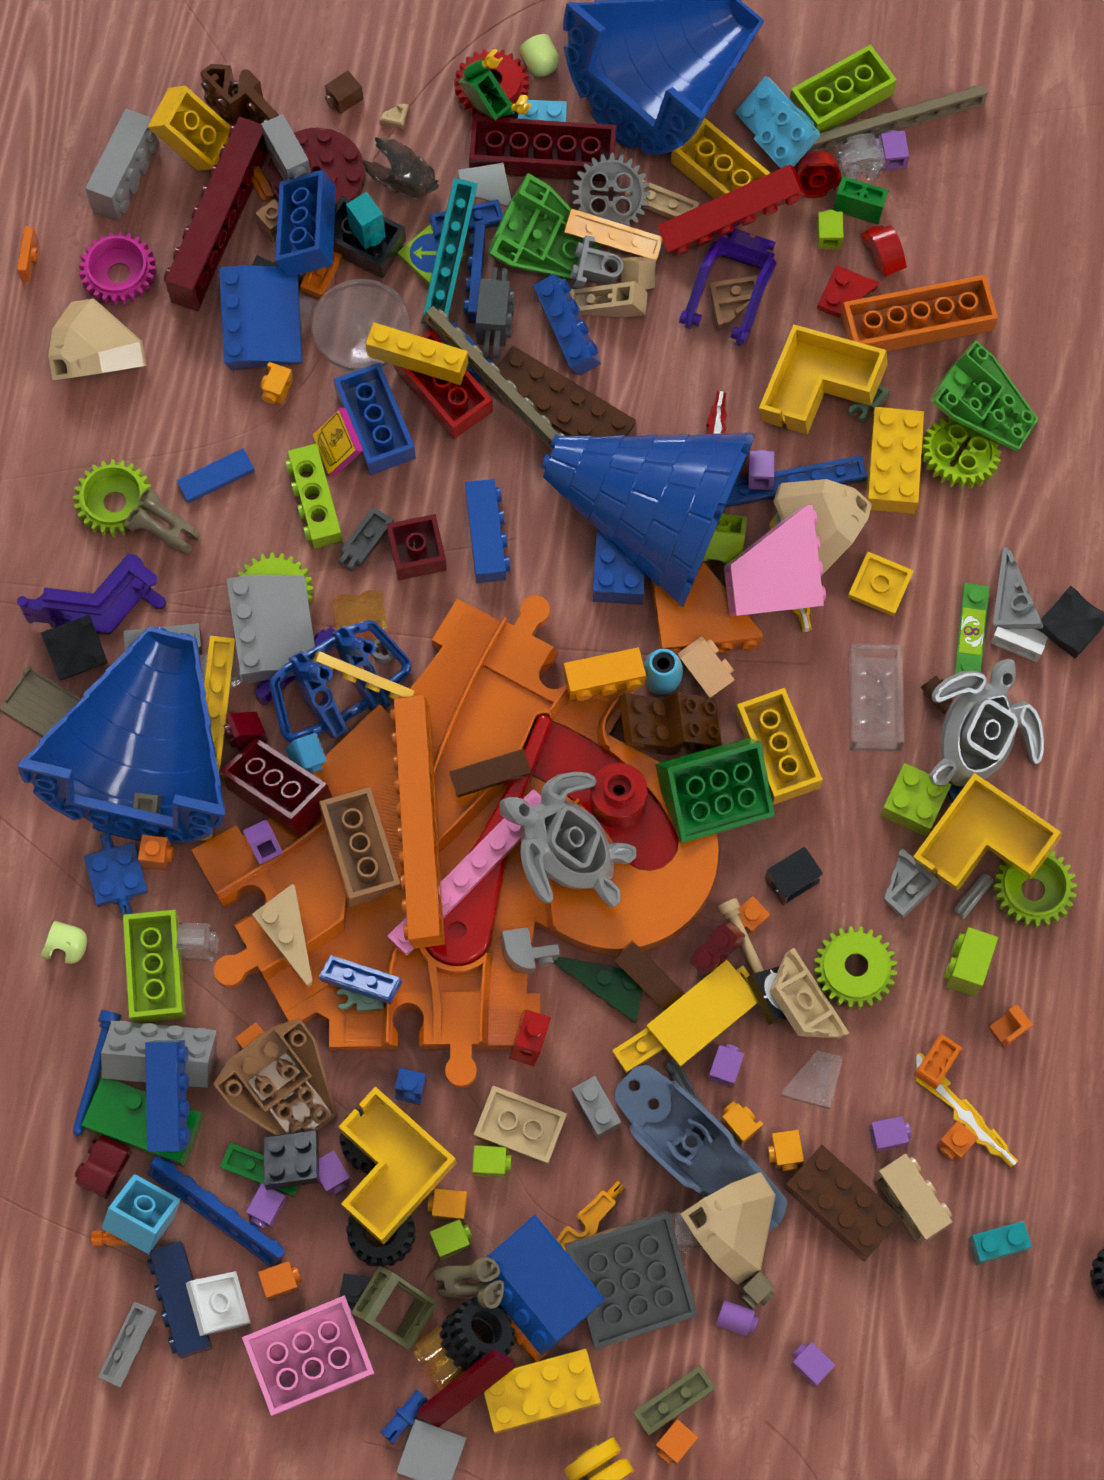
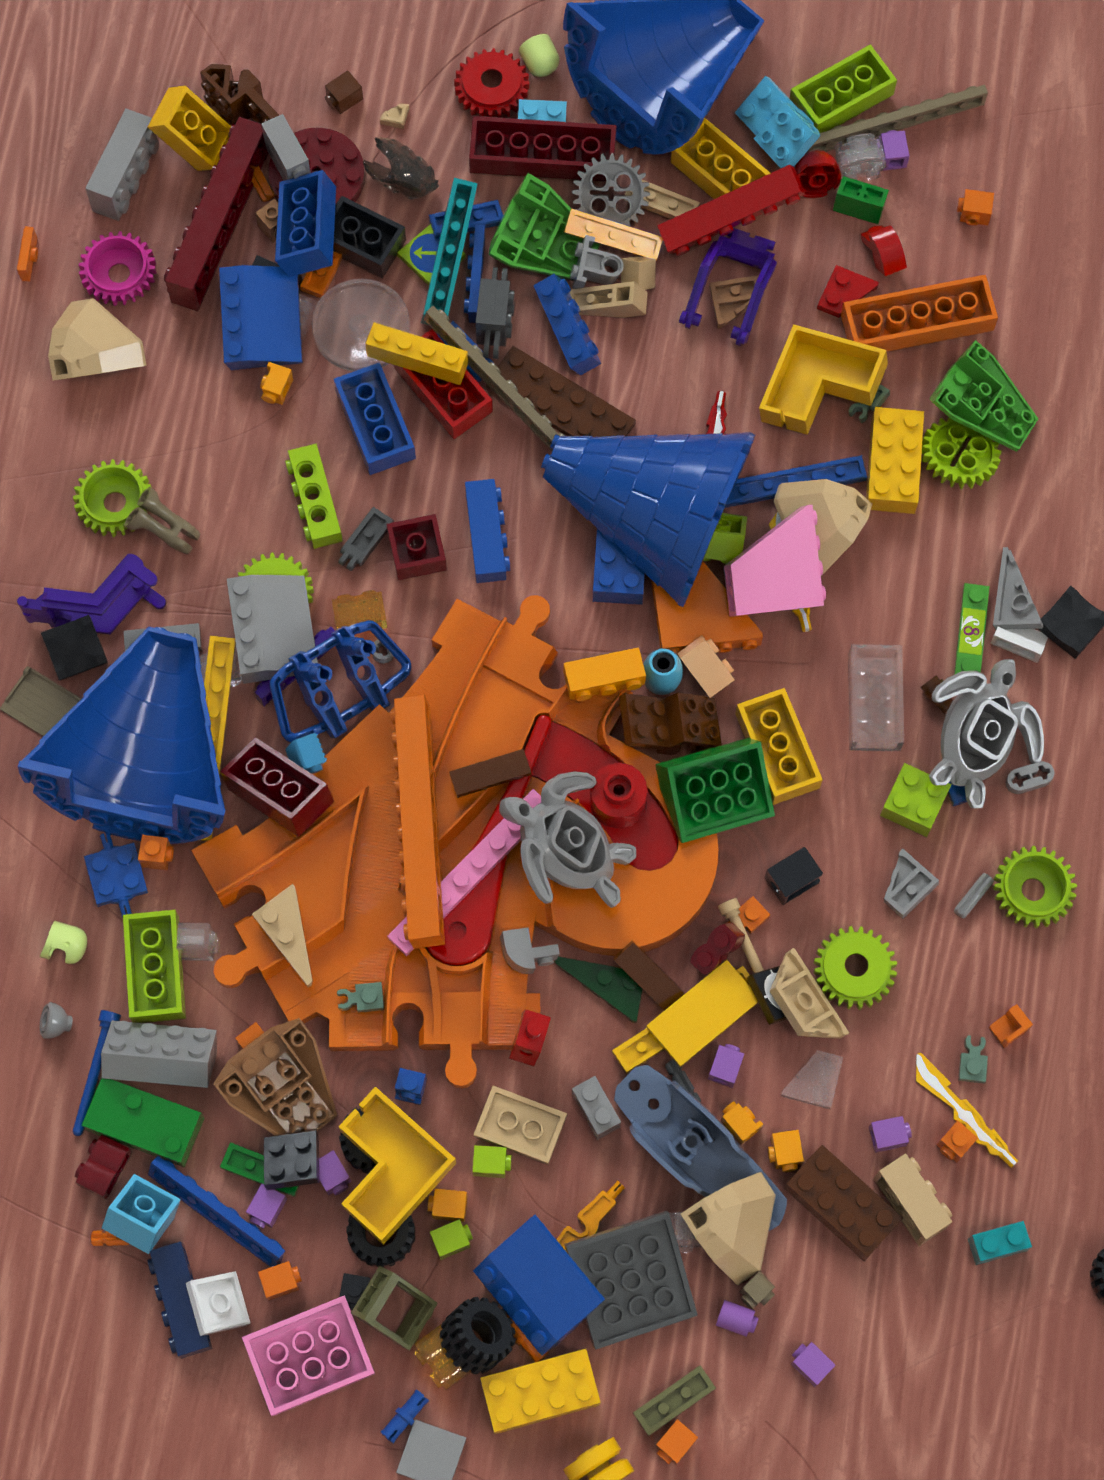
light grey plate [98,1302,157,1387] -> none
dark tan plate [133,793,162,814] -> none
blue brick [145,1040,190,1151] -> none
blue tile [177,448,255,503] -> none
dark red slope [224,711,268,752] -> none
medium lavender brick [243,819,283,865] -> none
tile [312,408,363,476] -> none
yellow plate [314,651,415,699] -> none
medium nougat slope [319,787,401,907] -> none
tile [319,955,402,1004] -> none
teal brick [346,192,386,249] -> none
dark red tile [418,1349,515,1428] -> none
dark tan piece [434,1257,504,1309] -> none
white sticker [458,163,511,206] -> none
green torso [459,49,532,120] -> none
medium lavender brick [748,449,774,490] -> none
lime brick [816,210,844,249] -> none
yellow plate [848,551,914,617] -> none
yellow piece [913,773,1062,891] -> none
orange plate [913,1033,963,1090] -> none
lime brick [943,927,998,997] -> none
none -> light grey brick [40,1002,73,1039]
none -> orange brick [956,189,994,226]
none -> sand green plate [958,1035,988,1084]
none -> light grey beam [1005,761,1054,794]

